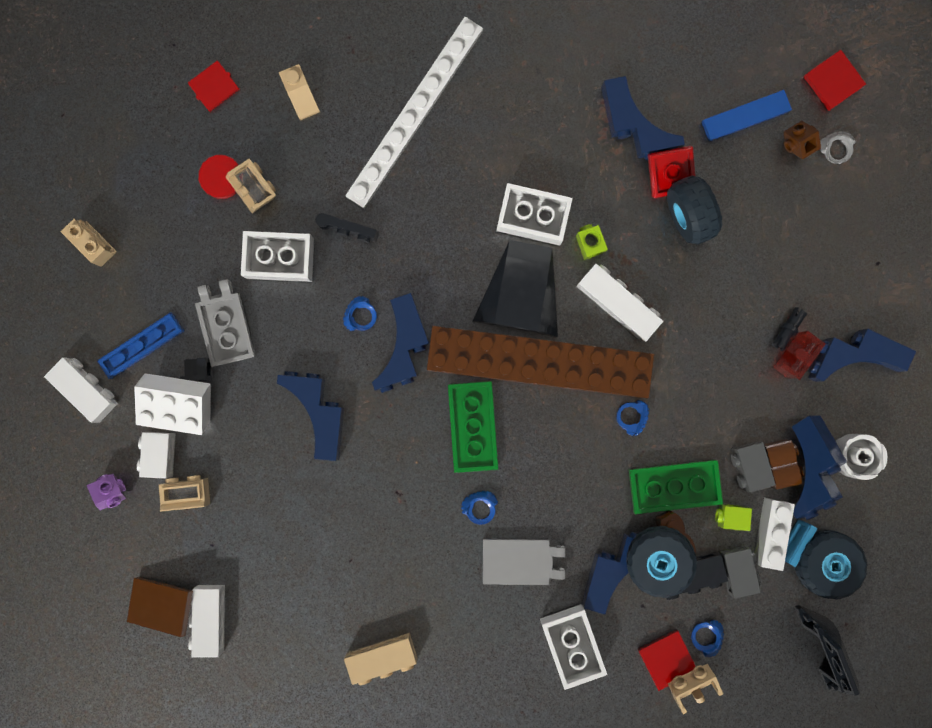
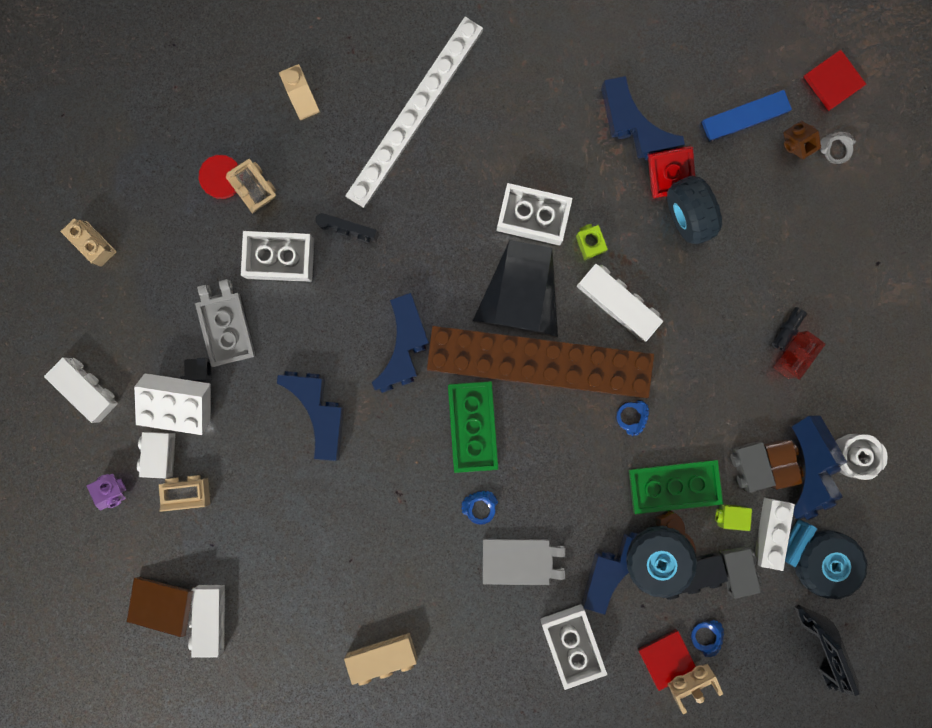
blue tile [97,312,184,379] -> none
red piece [188,60,240,112] -> none
blue piece [343,296,377,331] -> none
dark blue arch [808,329,916,382] -> none

